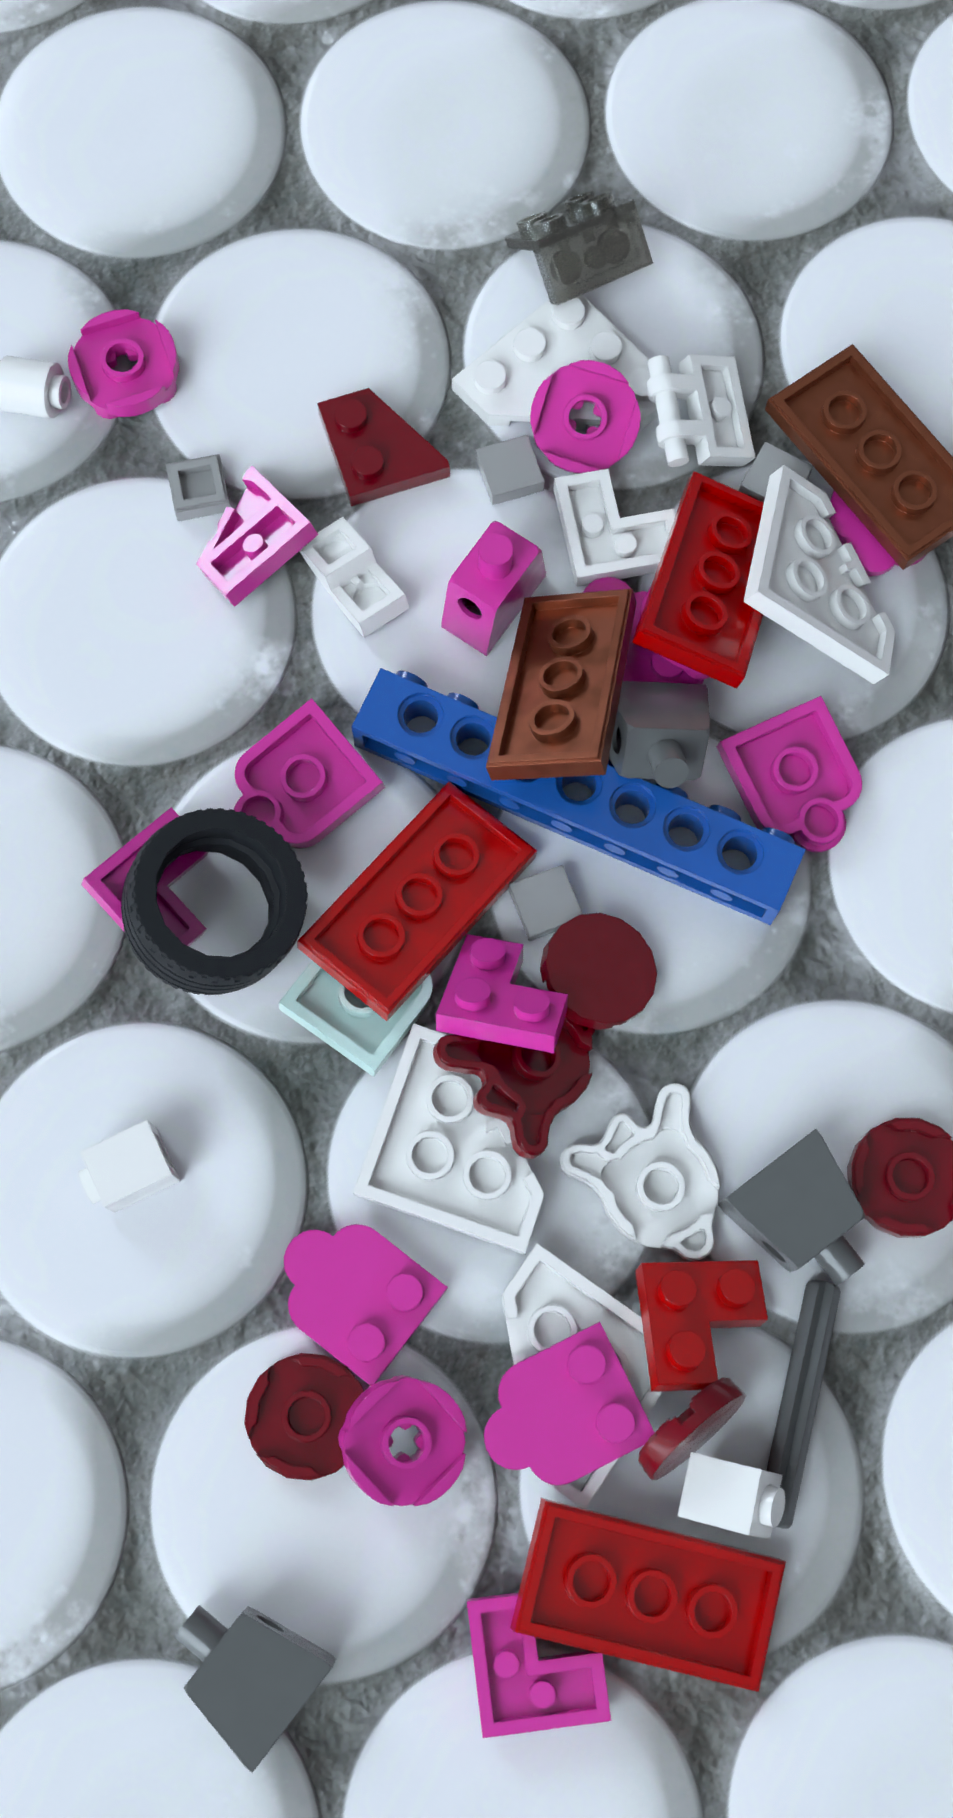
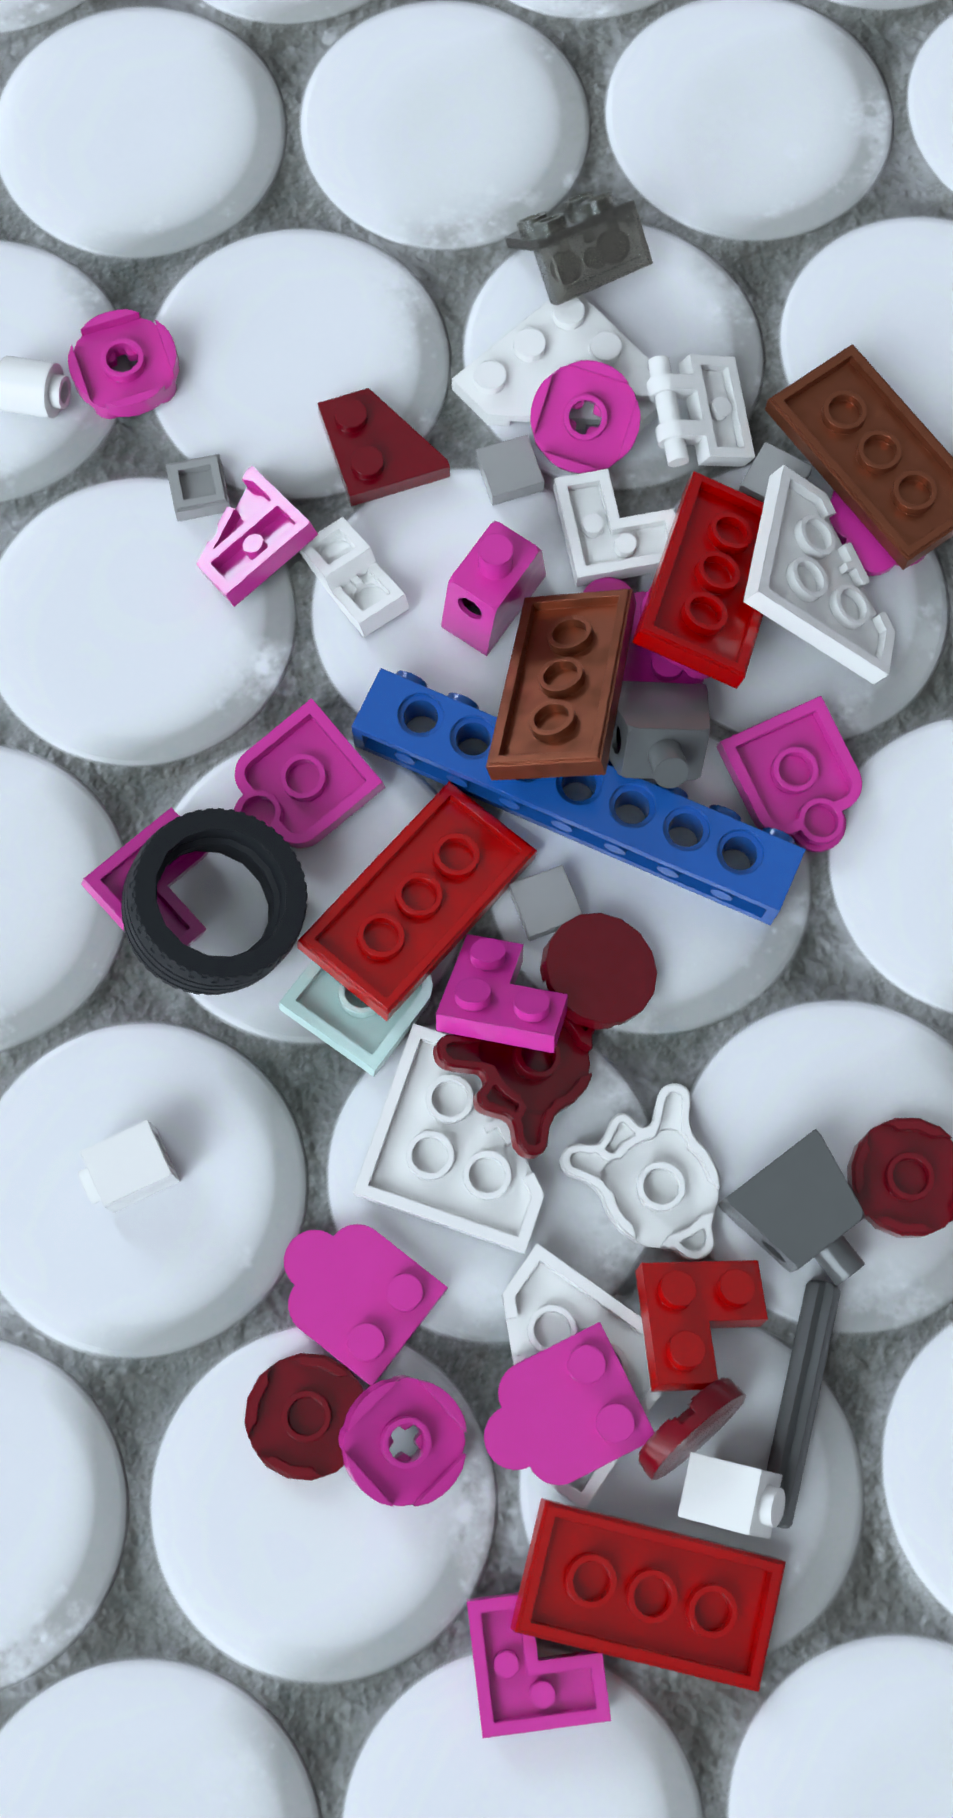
dark grey torso [174,1605,336,1773] -> none

